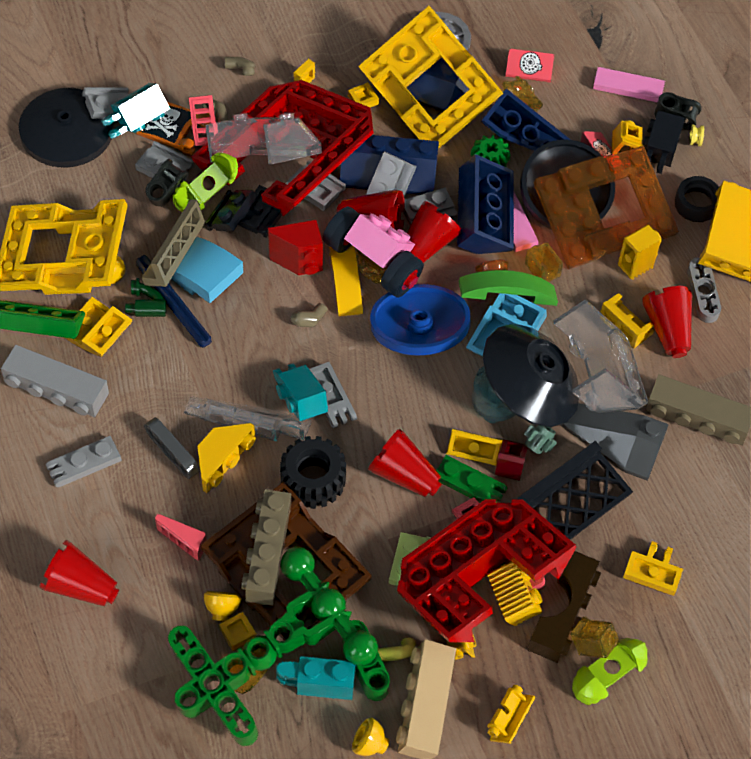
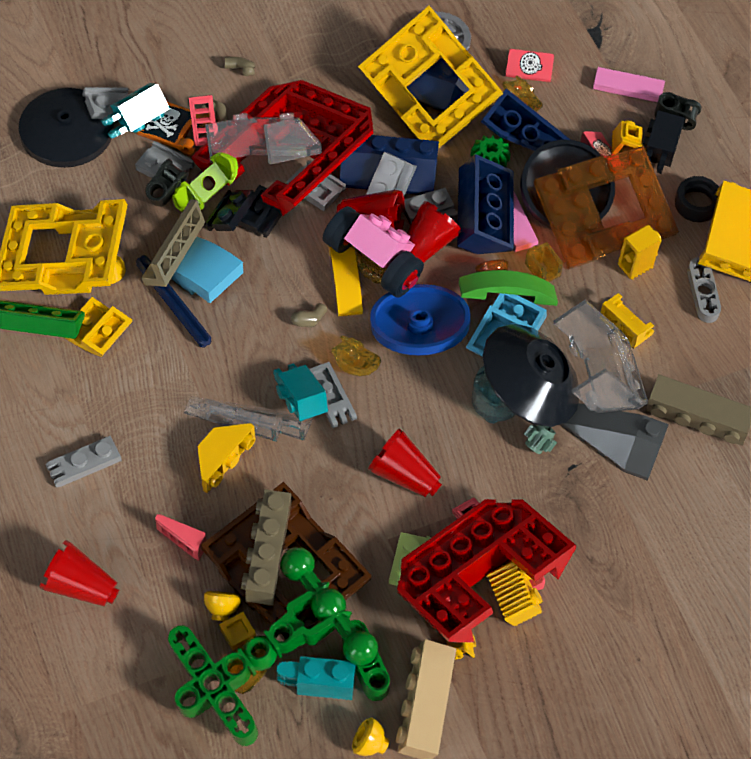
light grey brick [1,345,109,417] -> none
dark green plant [125,278,166,317] -> none
dark grey beam [144,417,200,479] -> none
red slope [268,220,323,275] -> none
black tyre [280,436,346,509] -> none
yellow tile [294,59,315,83] -> none
yellow plate [348,83,379,108] -> none
light yellow arm [378,638,416,662] -> none
green hinge [436,455,508,503] -> none
yellow slope [446,429,503,466] -> none
yellow hinge [487,684,535,744] -> none
dark red slope [495,439,528,481] -> none
black fence [517,441,633,540] -> none
dark brown arch [527,551,601,663] -> none
clear yellow window [570,616,619,658] -> none
lime piece [572,638,648,705] -> none
yellow hinge [623,541,683,596] -> none
red cone [642,286,692,358] -> none
light yellow bush [689,124,704,146] -> none
none -> clear yellow hat [331,336,381,376]

